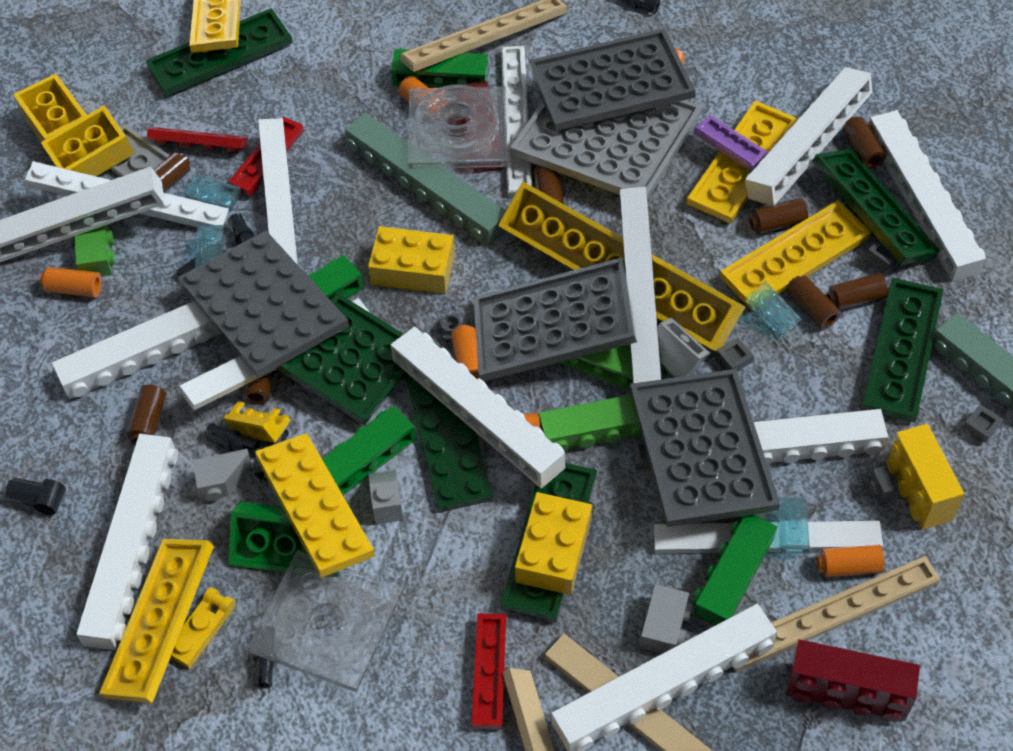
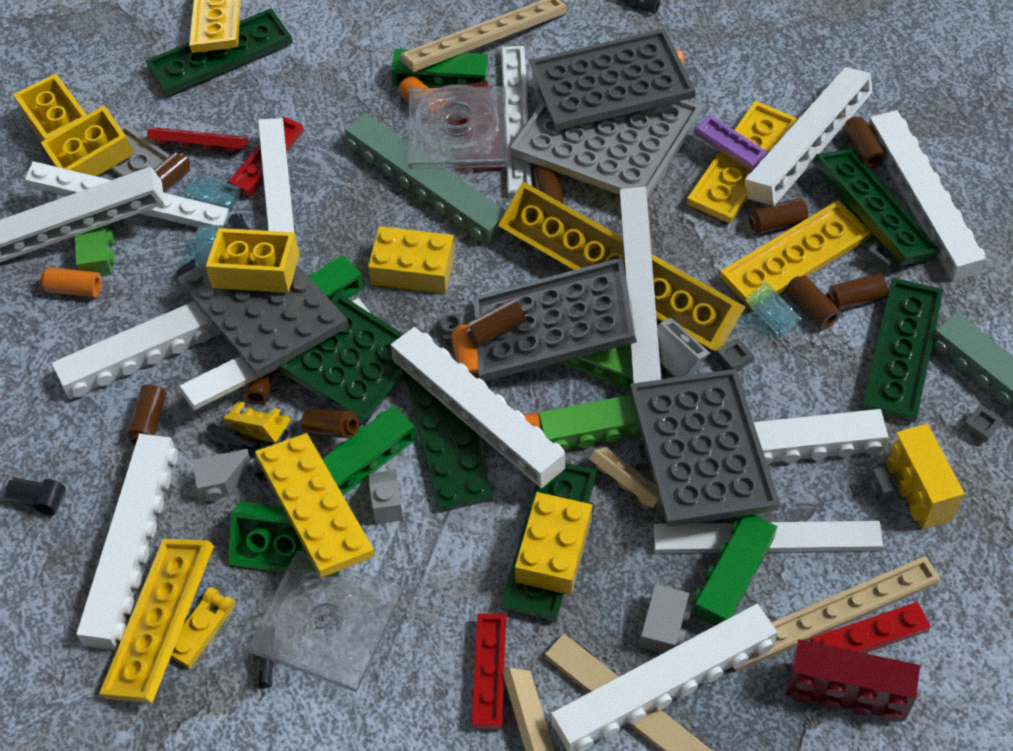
clear light blue plate [777,497,810,554] -> none
orange brick [816,544,884,578] -> none
none -> yellow brick [206,228,300,293]
none -> reddish brown brick [301,409,359,438]
none -> reddish brown brick [466,297,527,346]
none -> tan plate [589,447,661,508]
none -> red plate [810,601,931,653]

